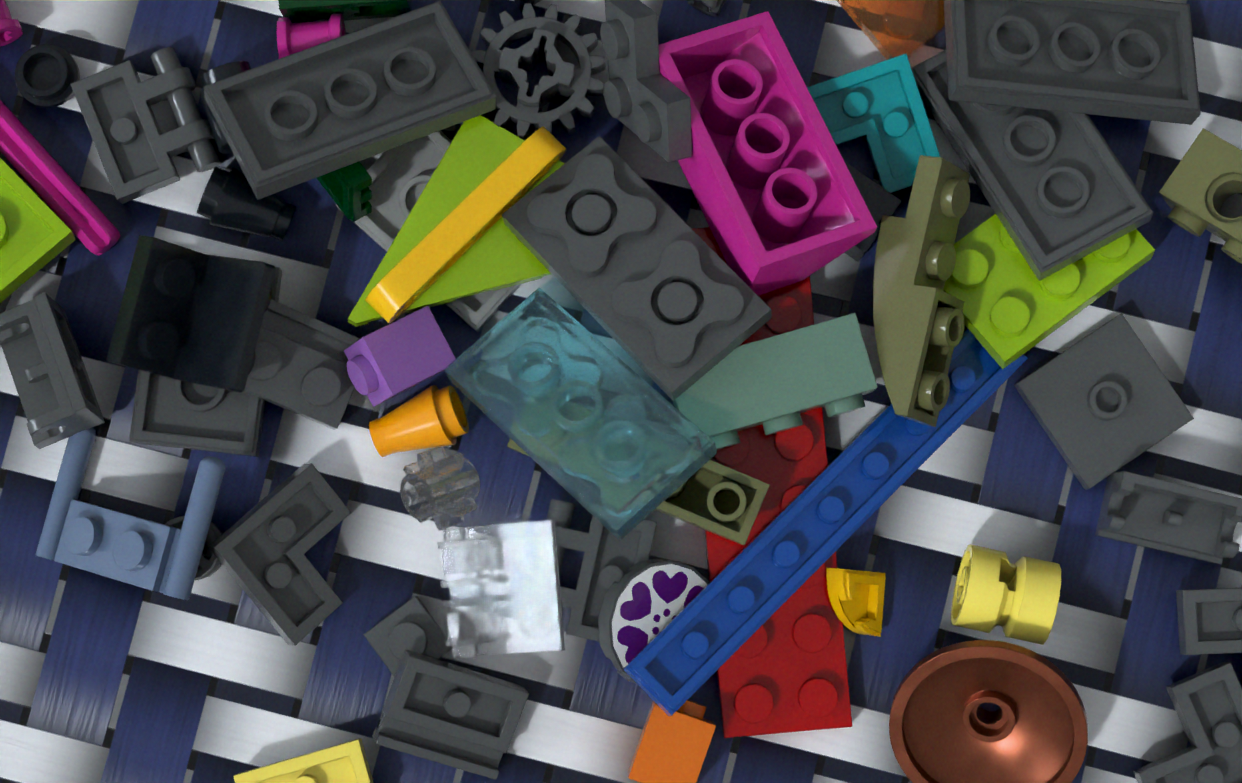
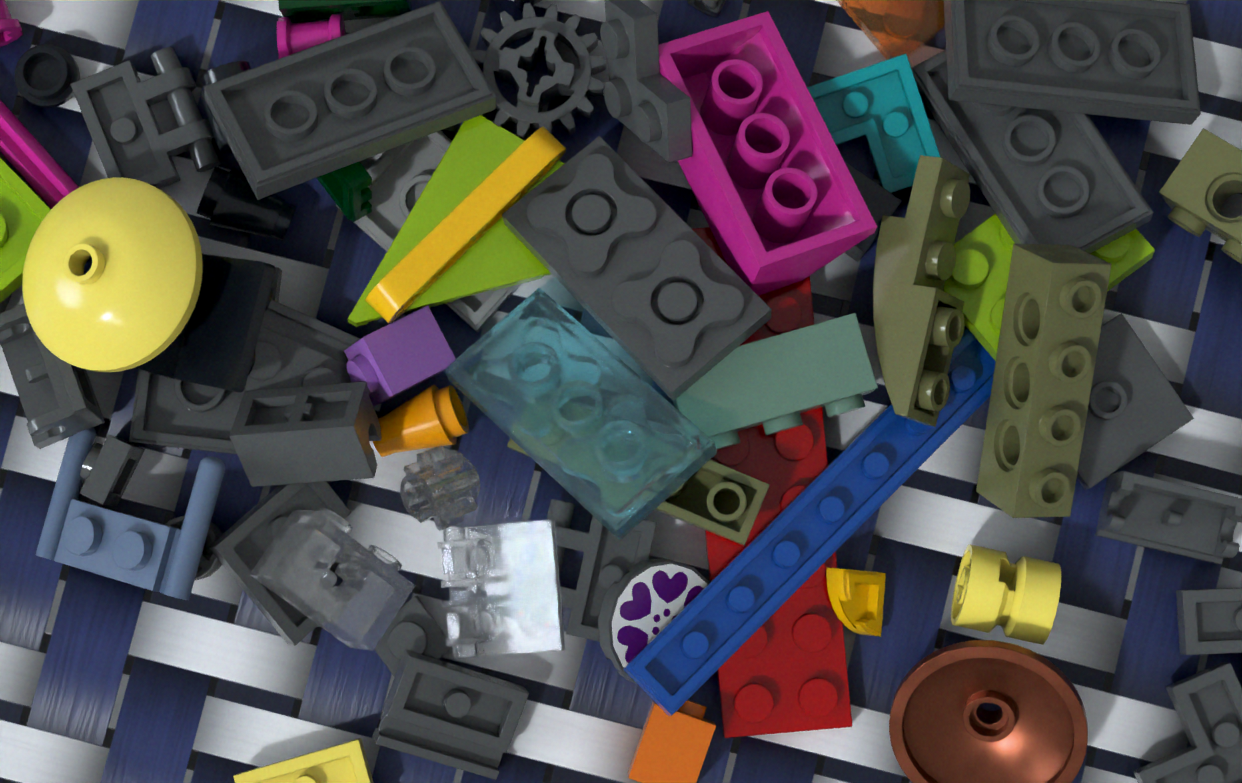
none -> light yellow dish [22,177,203,373]
none -> dark grey plate [79,435,145,506]
none -> dark grey hinge [229,381,382,487]
none -> clear brick [250,507,416,651]
none -> olive brick [976,244,1112,518]

